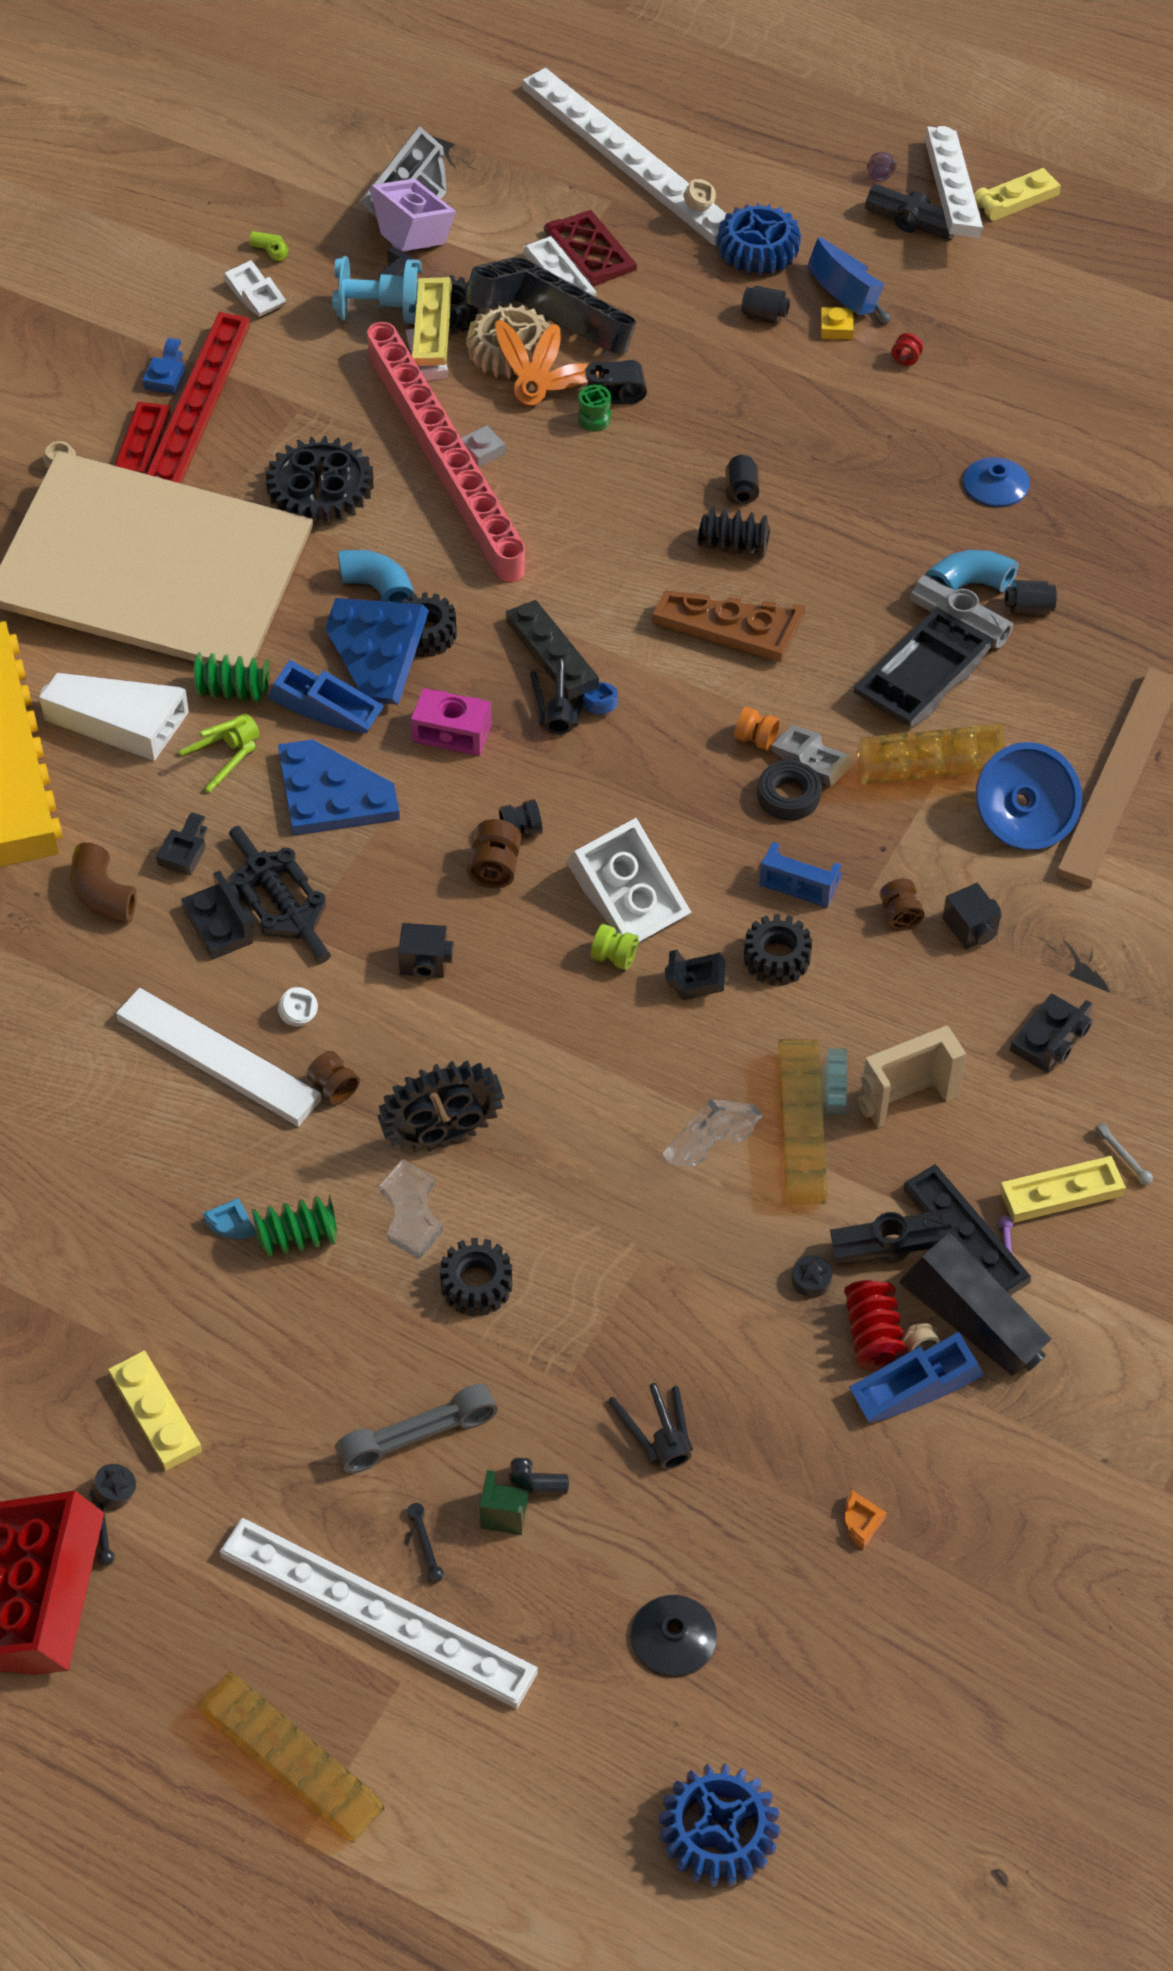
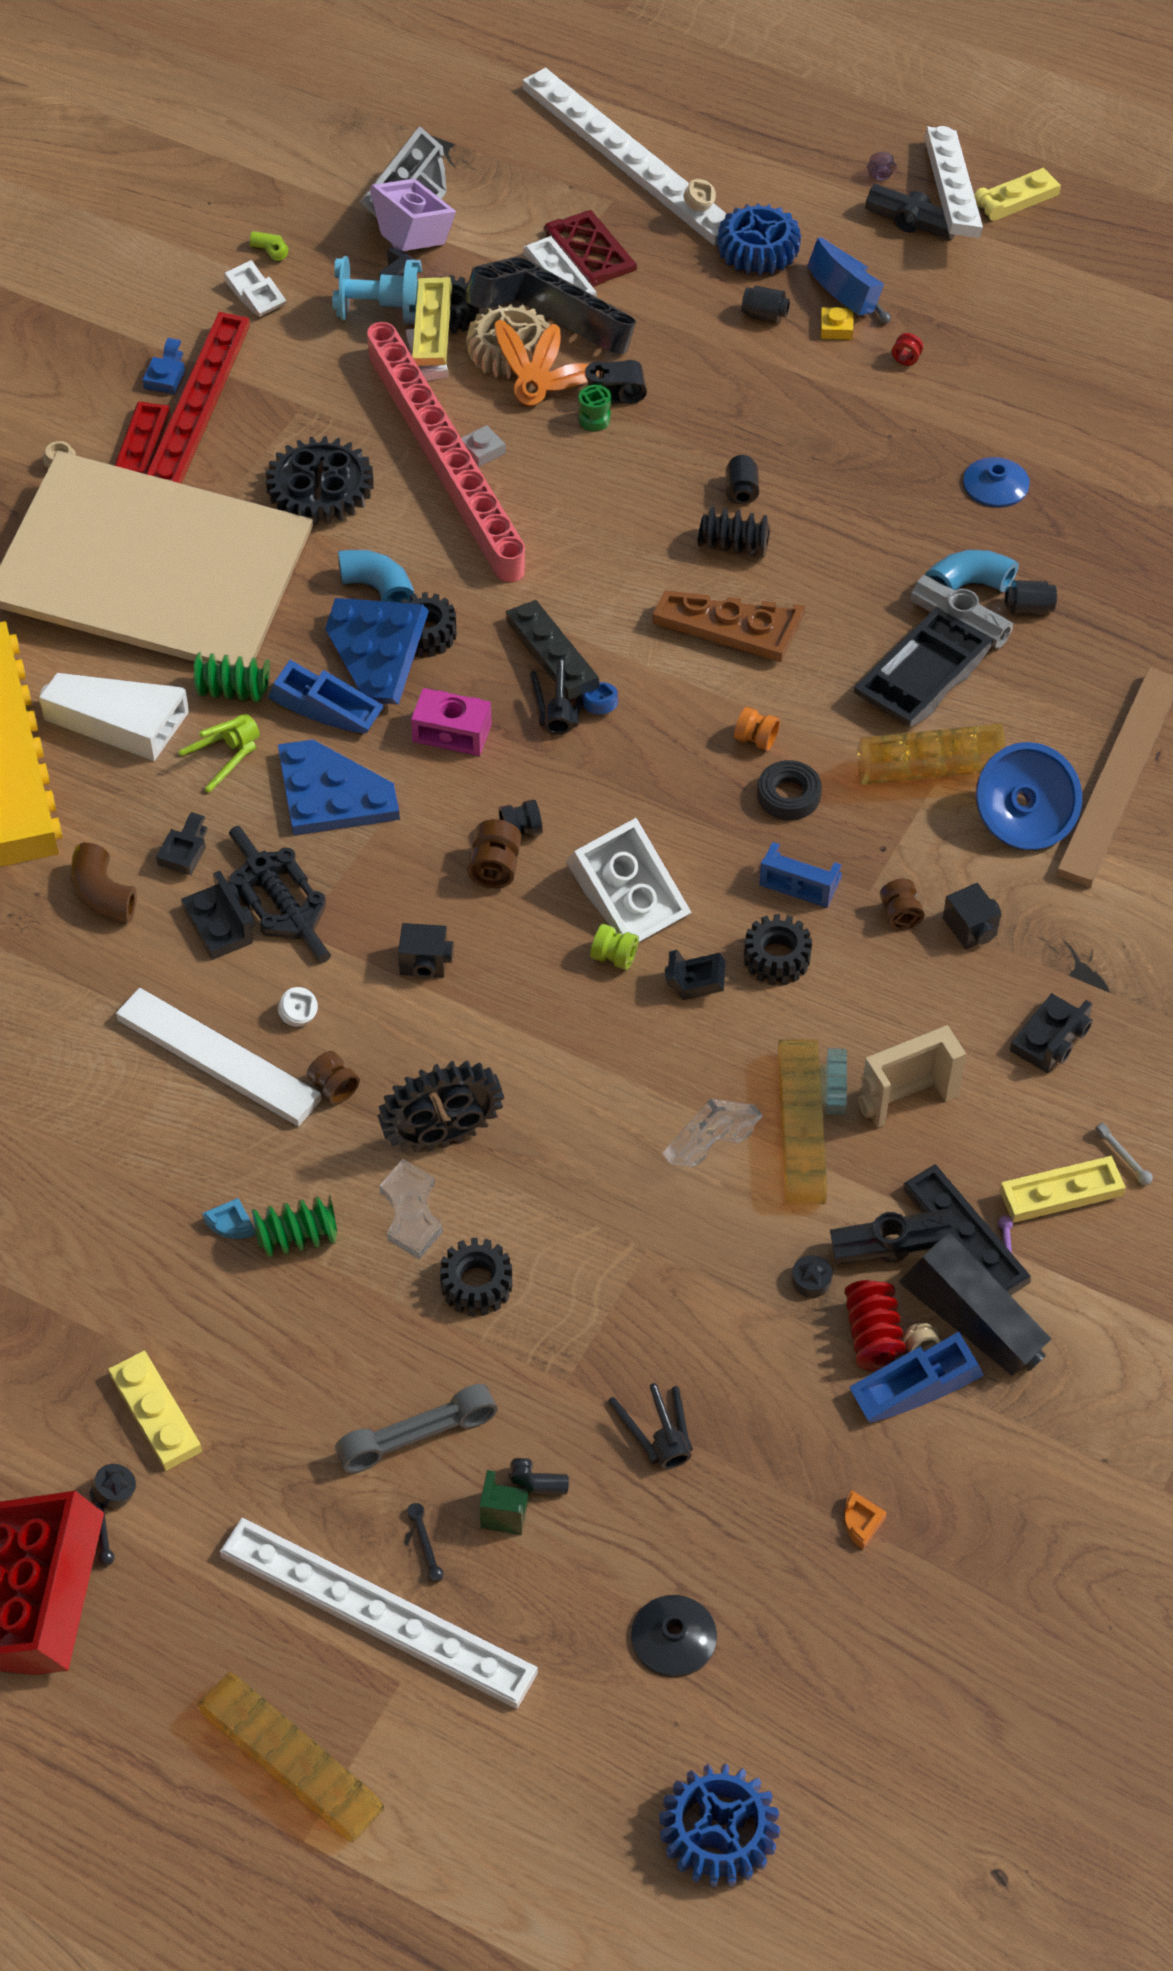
light grey slope [771,725,853,787] -> none

